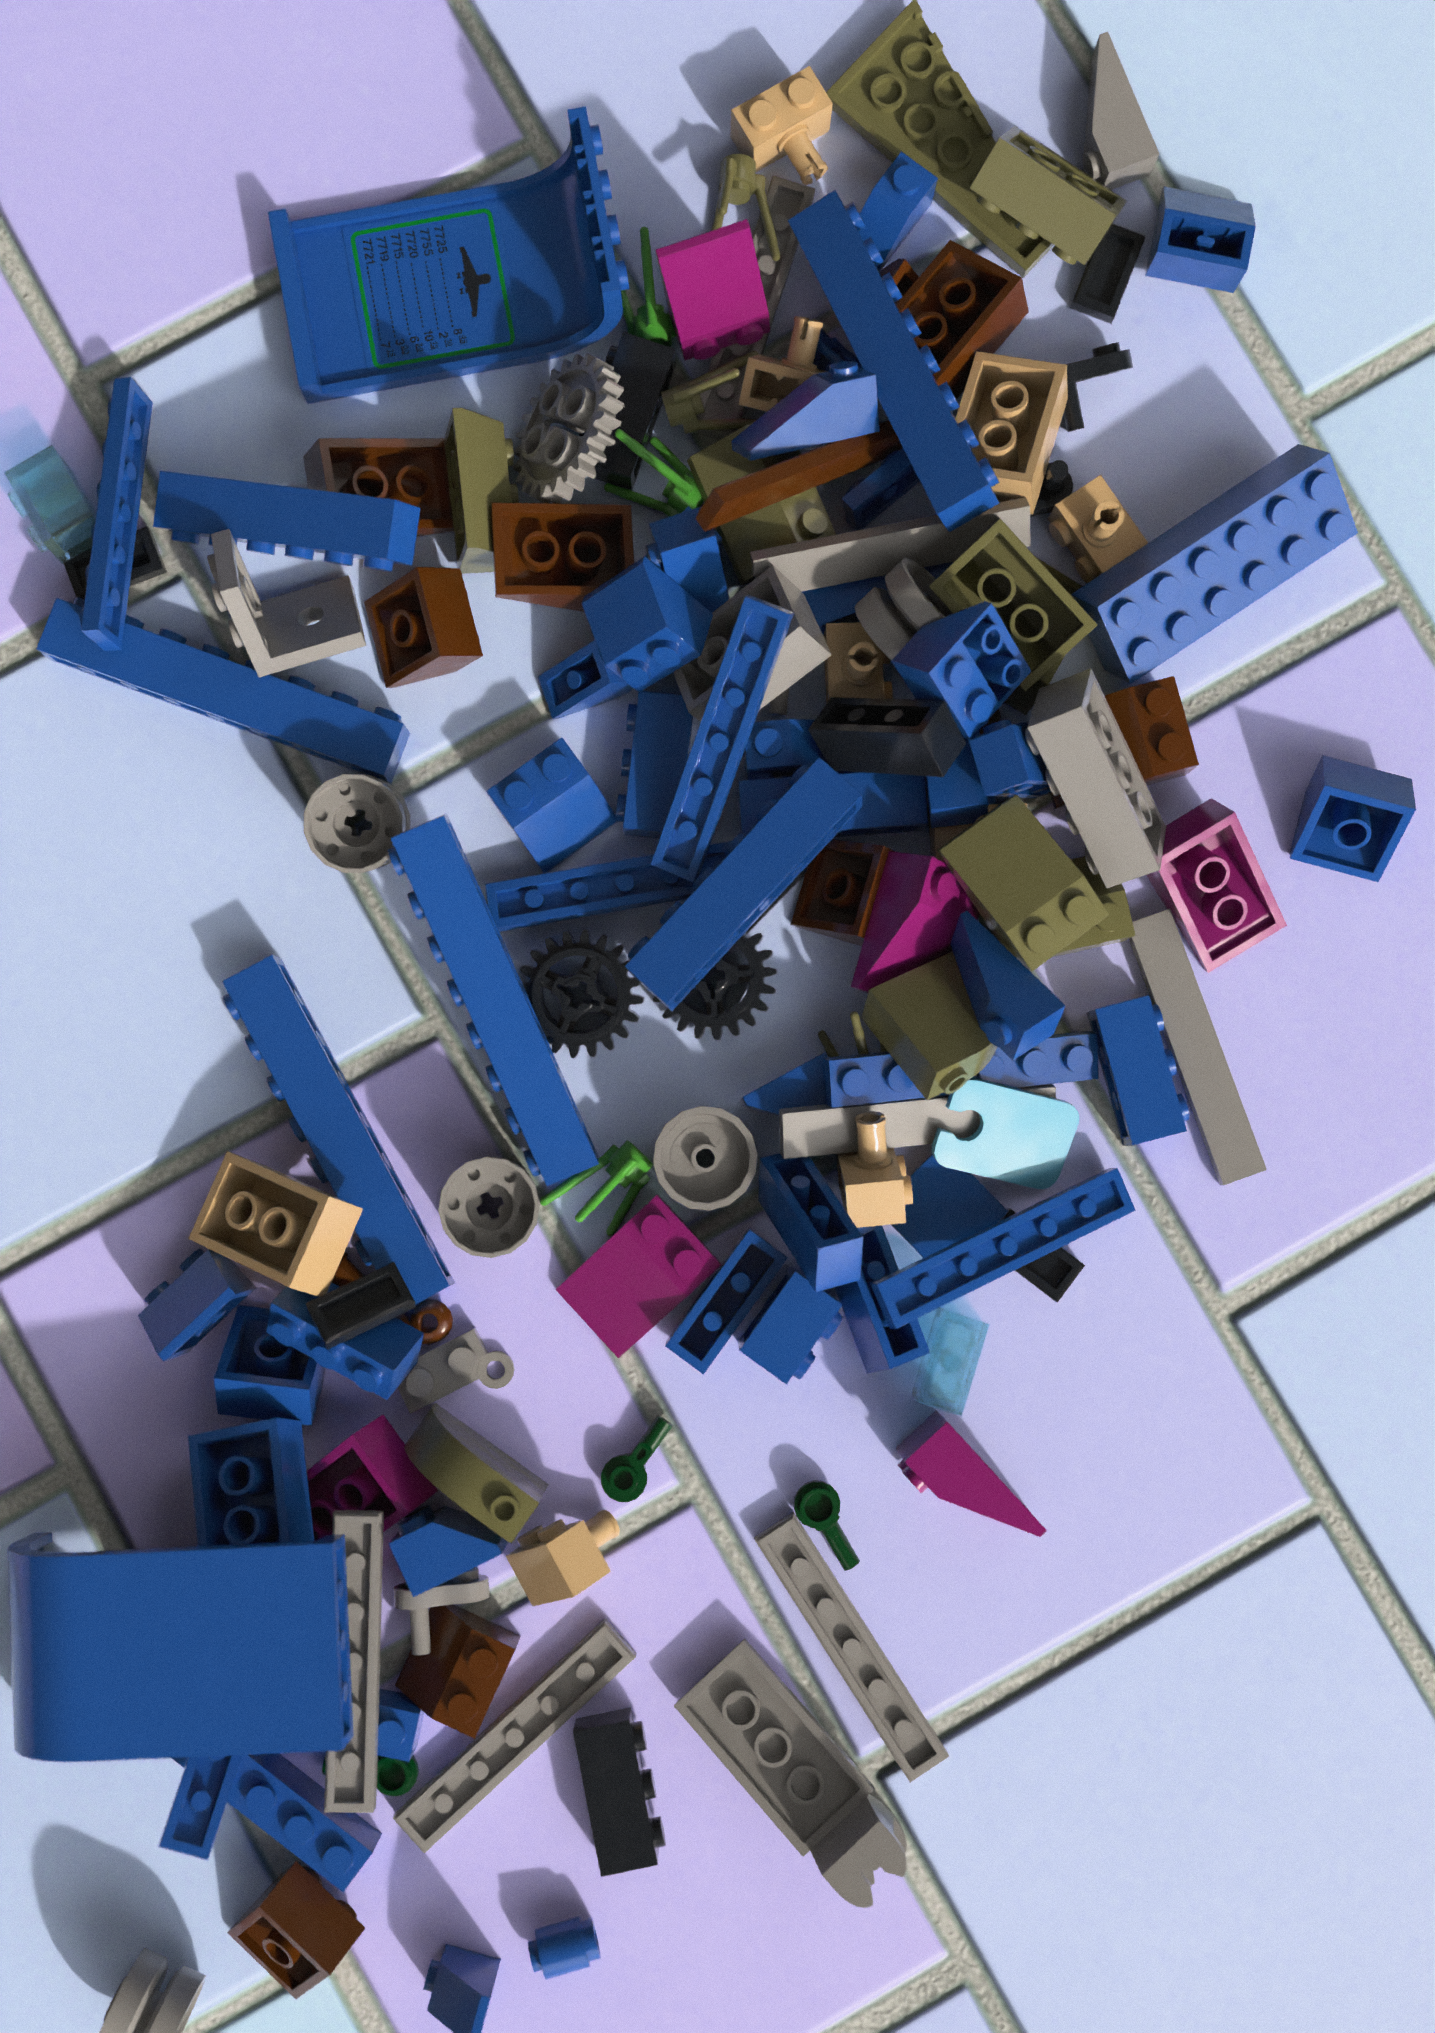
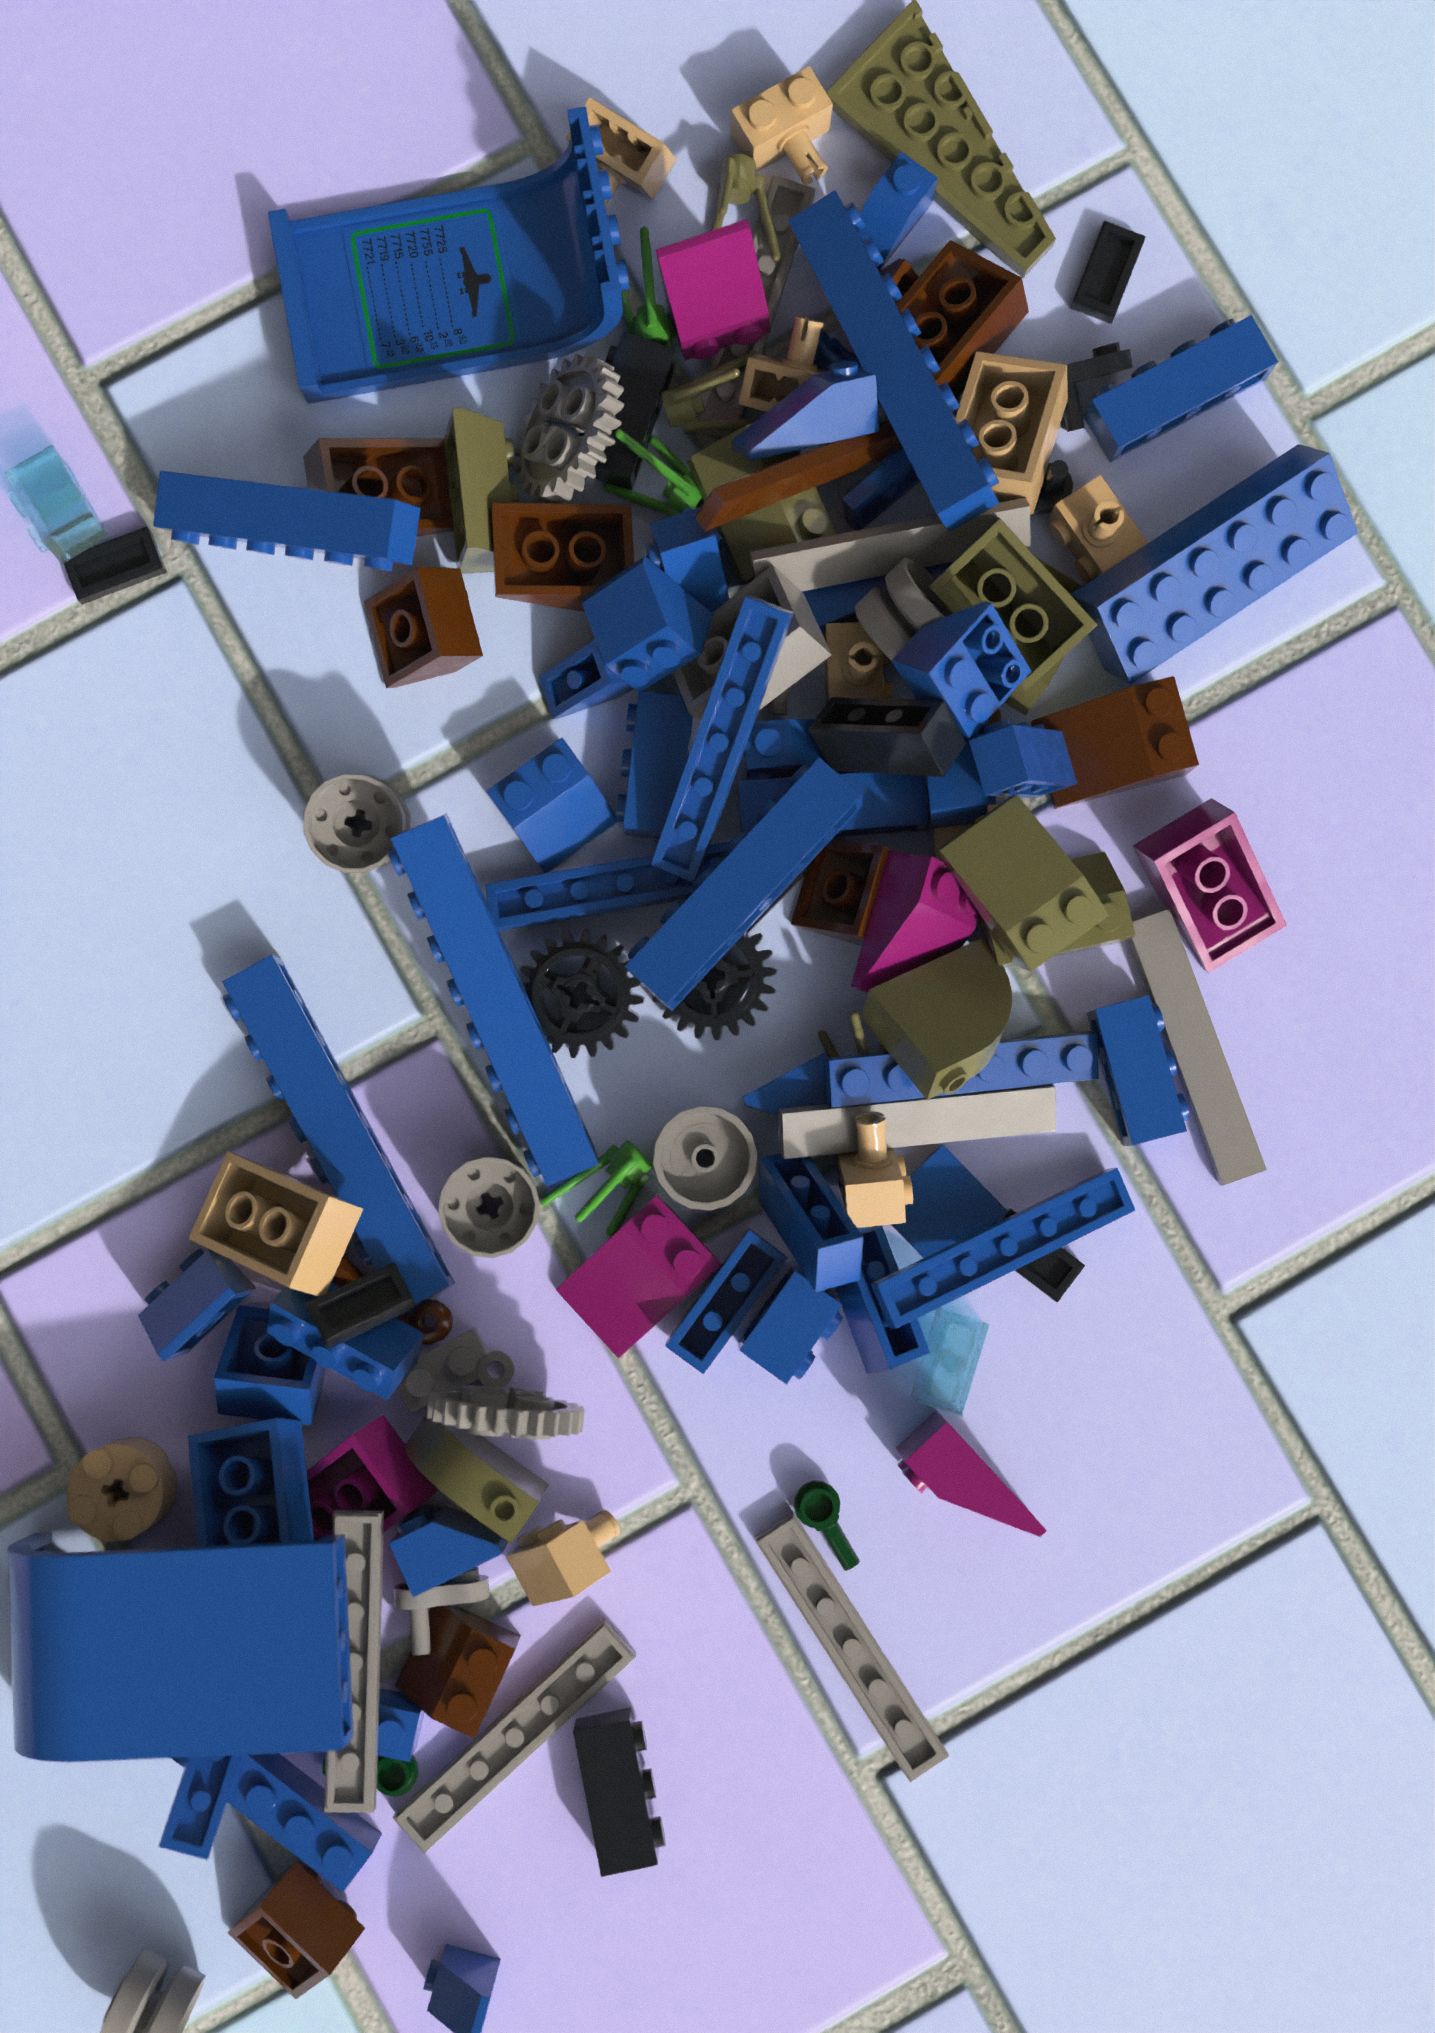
blue brick [36,597,410,784] -> none
blue plate [80,377,153,651] -> none
light grey bracket [207,529,366,678] -> none
blue brick [528,1916,601,1980] -> none
dark green plate [601,1415,673,1502] -> none
light grey hinge [674,1638,907,1908] -> none
piece [931,1077,1079,1189] -> none
blue slope [950,911,1066,1061] -> none
olive slope [970,126,1127,265] -> none
light grey brick [1025,668,1166,888] -> none
light grey slope [1082,31,1159,190] -> none
blue slope [1145,186,1256,293] -> none
blue slope [1289,755,1416,883] -> none
none -> tan brick [67,1437,178,1542]
none -> light grey gear [426,1385,585,1440]
none -> tan brick [566,97,677,208]
none -> blue brick [1084,315,1278,463]

